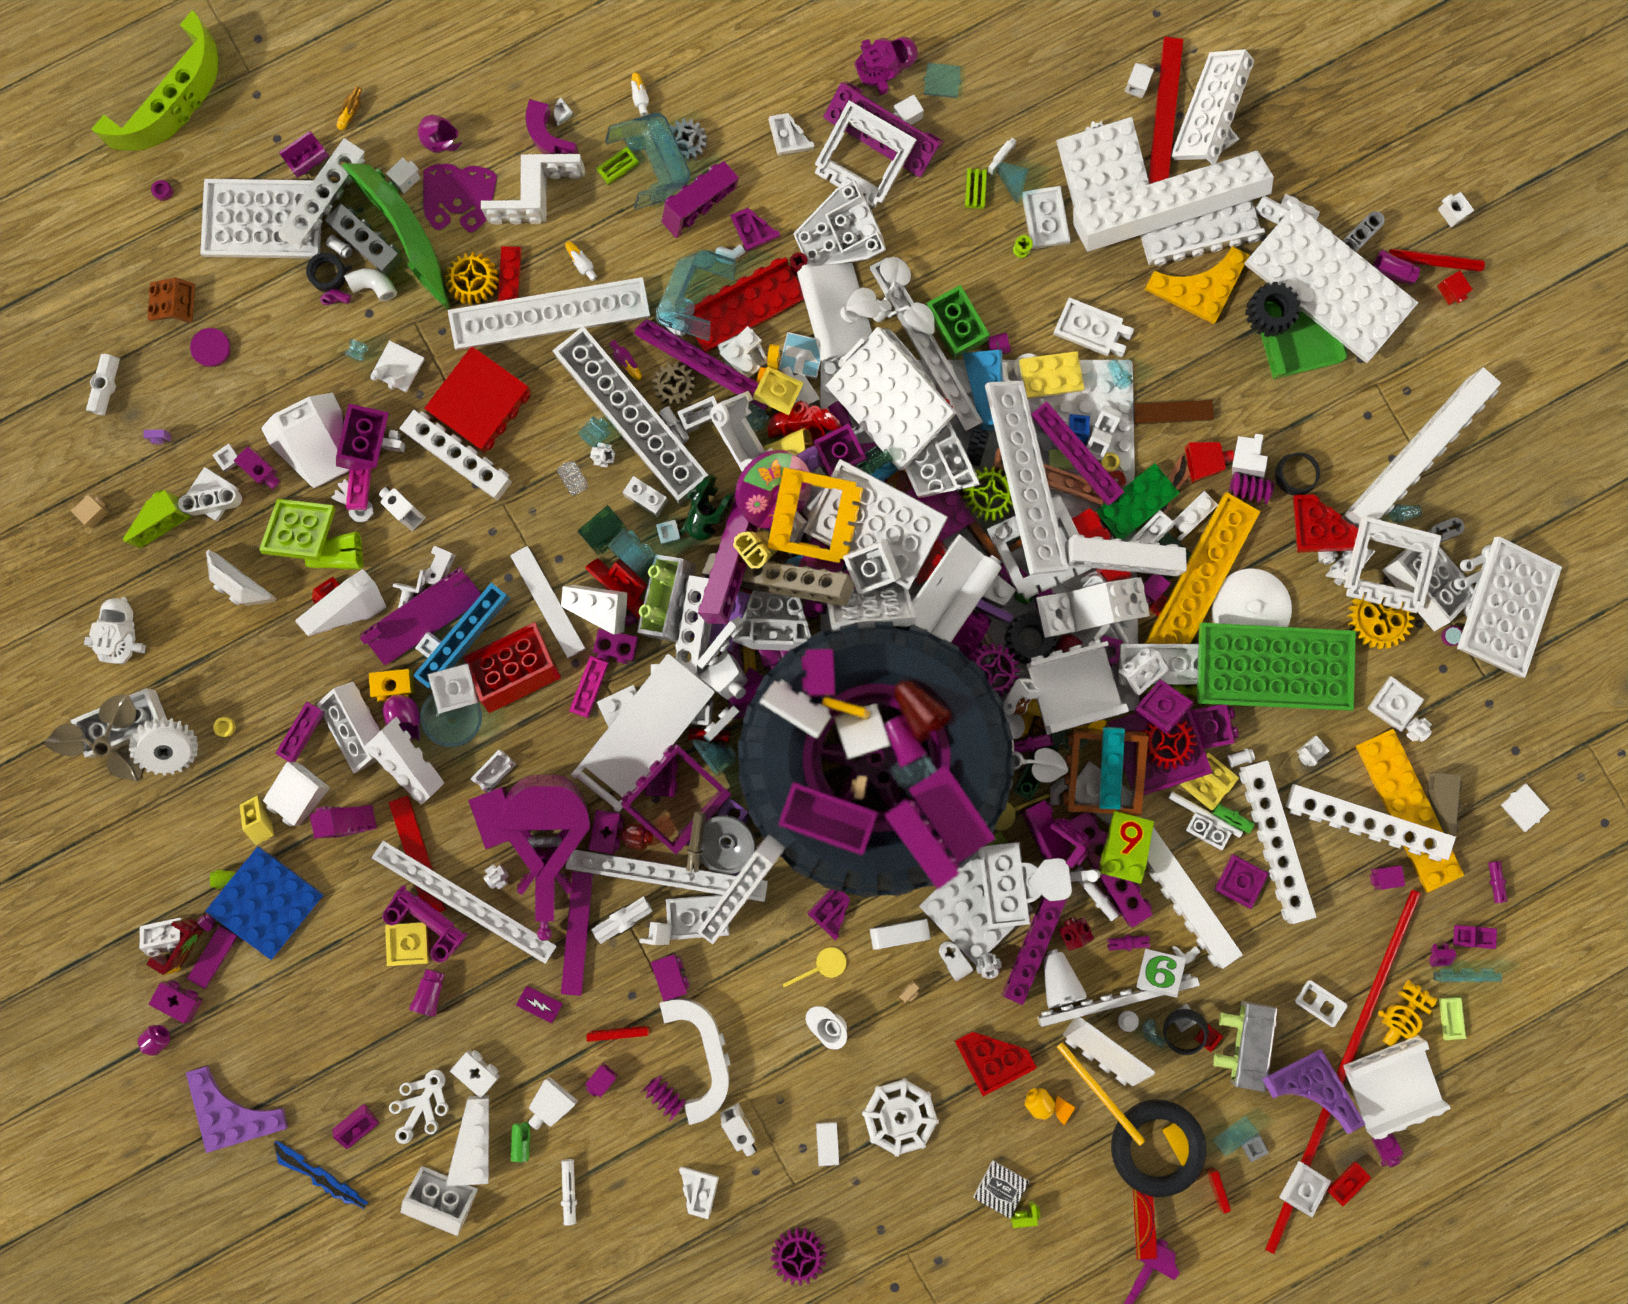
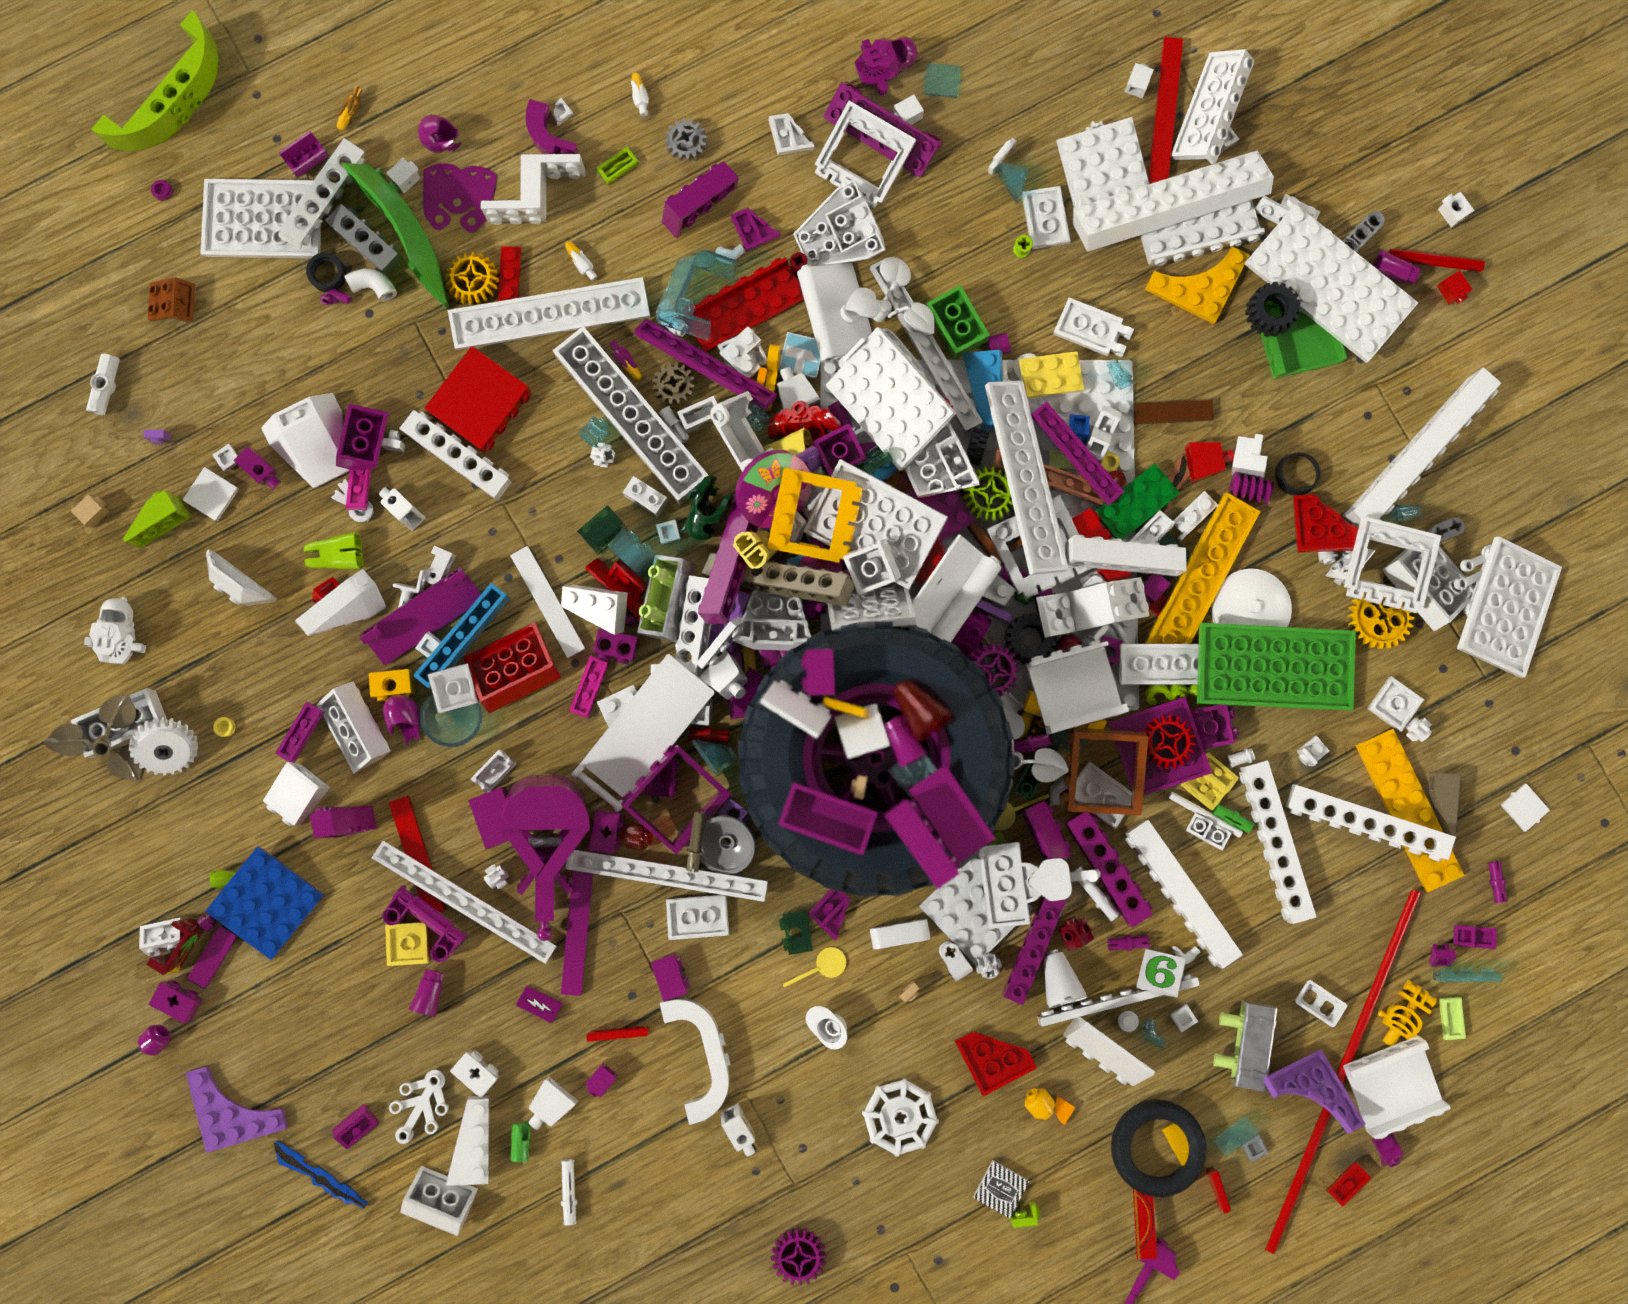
white beam [178,487,242,516] -> none
magenta tile [190,328,231,367] -> none
light yellow slope [240,795,274,845] -> none
lime plate [259,499,336,561] -> none
white pin [326,235,352,258] -> none
clear light blue wheel [344,339,369,362] -> none
white wedge [364,717,444,805] -> none
white plate [371,341,425,393] -> none
clear gear [557,460,588,496] -> none
white piece [592,896,653,944] -> none
clear light blue windscreen [605,113,691,210] -> none
white panel [639,922,671,945] -> none
magenta piece [640,1075,686,1122] -> none
white wing [679,1166,719,1219] -> none
white brick [697,835,785,944] -> none
white plate [703,706,739,742] -> none
light yellow plate [752,366,804,415] -> none
white tile [816,1122,839,1166] -> none
lime tile [965,168,987,209] -> none
white leg [1003,679,1042,715] -> none
magenta bracket [1050,818,1091,868] -> none
yellow piece [1057,1042,1146,1146] -> none
lime slope [1098,811,1154,884] -> none
teal plate [1099,727,1125,809] -> none
white bracket [1118,647,1169,695] -> none
magenta tile [1135,679,1193,735] -> none
black tyre [1163,1009,1209,1055] -> none
red tile [1194,1023,1224,1052] -> none
magenta tile [1214,854,1269,909] -> none
white tile [1279,1161,1331,1217] -> none
magenta brick [1370,865,1405,890] -> none
light aqua tile [1441,626,1462,646] -> none
none -> clear green brick [779,909,813,955]

